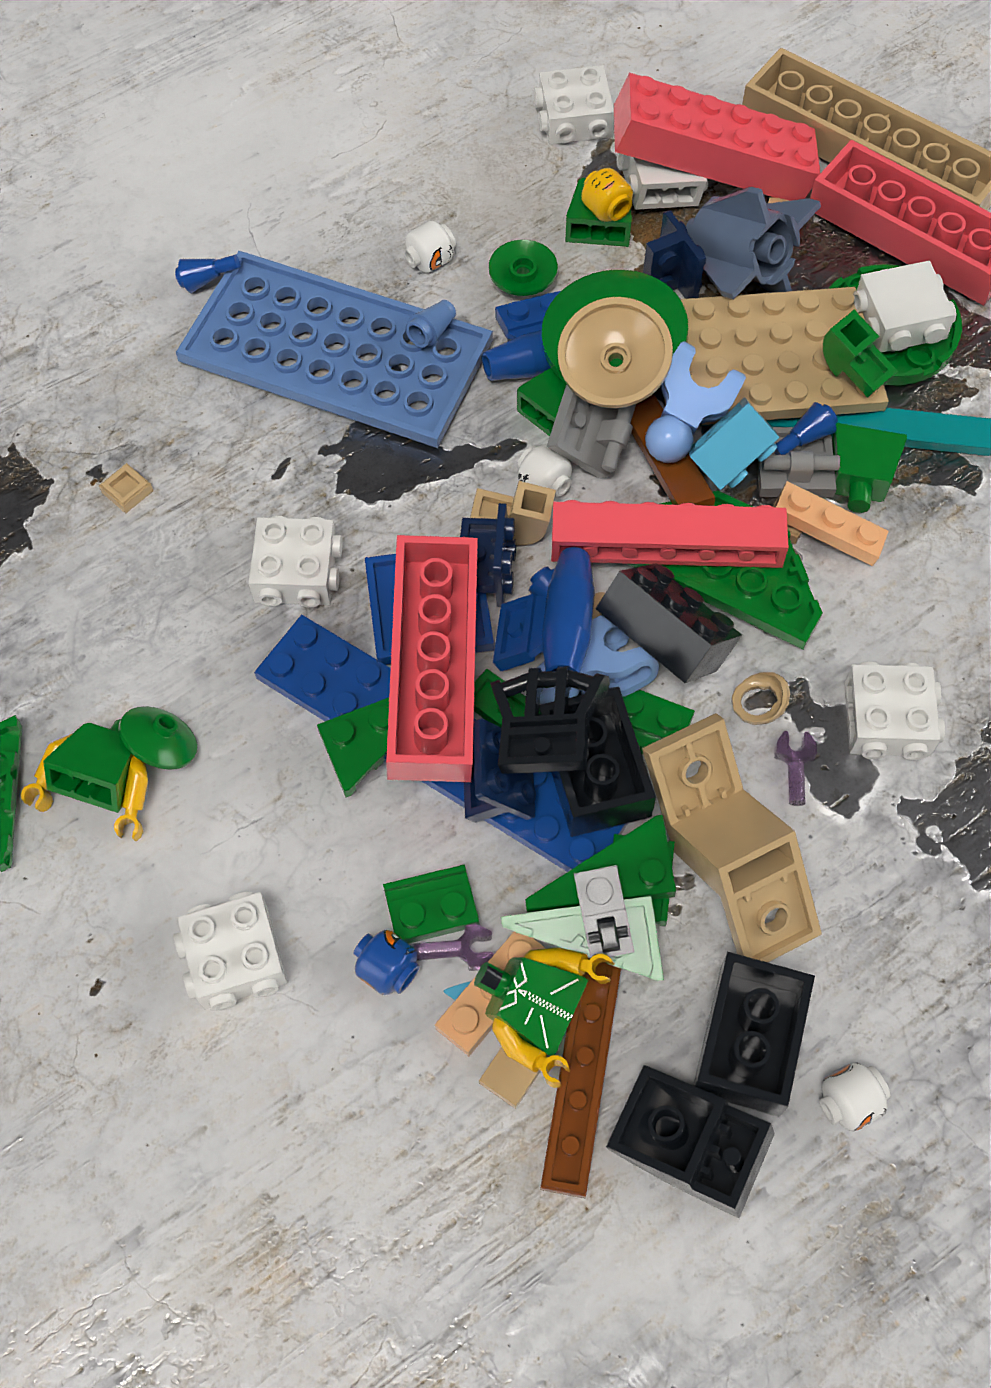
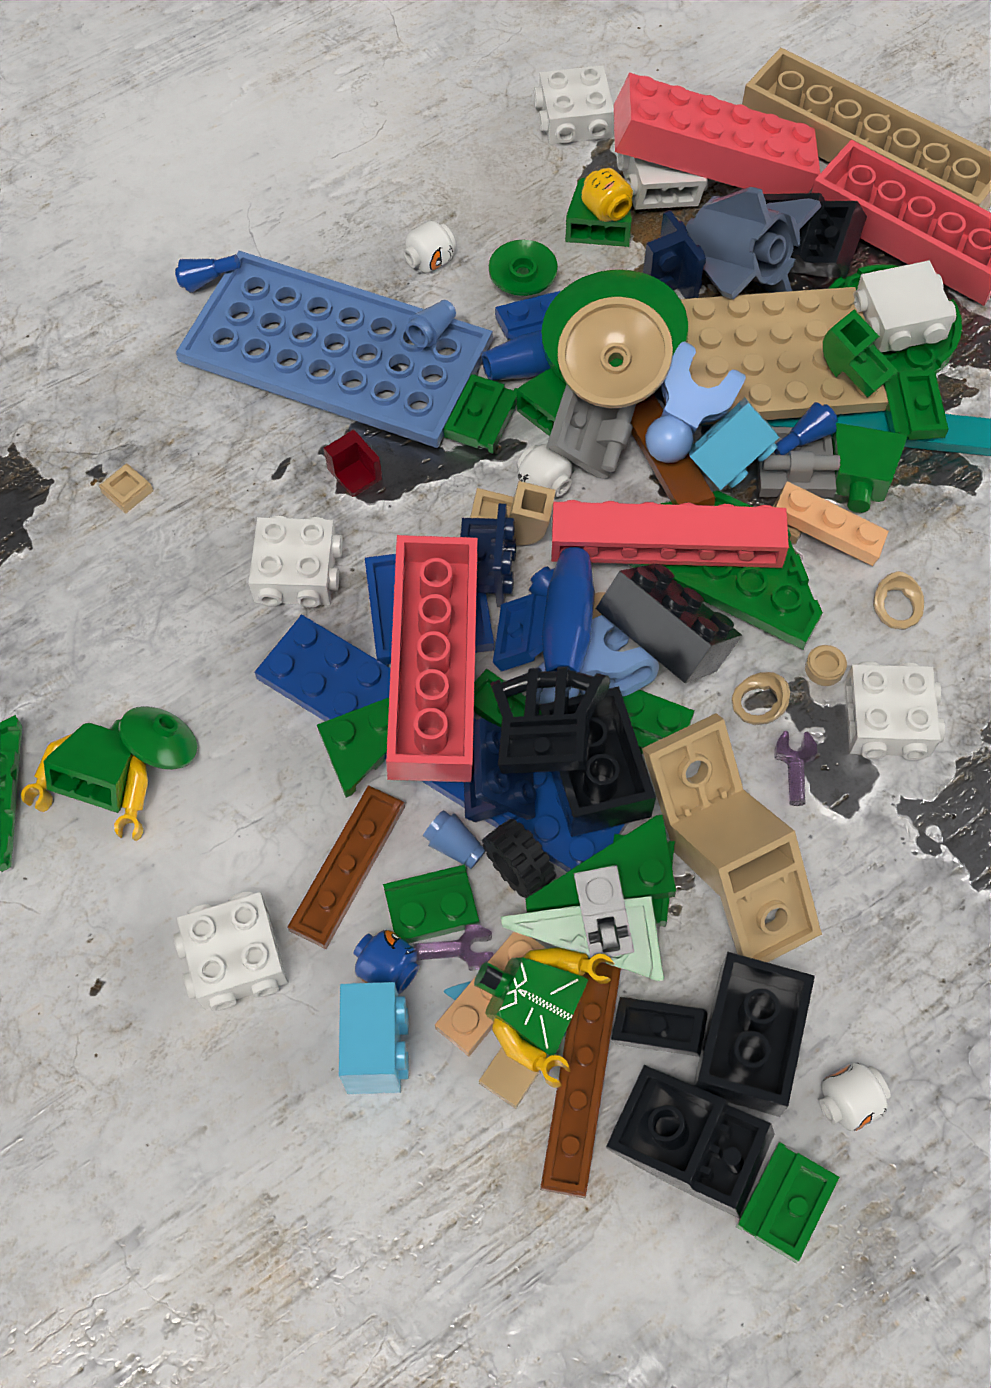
none -> dark orange tile [287,785,405,949]
none -> dark red panel [324,429,383,497]
none -> medium azure brick [339,982,409,1094]
none -> medium blue cone [423,810,486,869]
none -> green plate [444,374,518,453]
none -> black tyre [482,818,556,899]
none -> black hinge [611,997,708,1057]
none -> green plate [735,1142,840,1263]
none -> black slope [764,193,867,278]
none -> tan tile [805,645,847,686]
none -> tan piece [873,571,924,630]
none -> green plate [884,369,949,440]

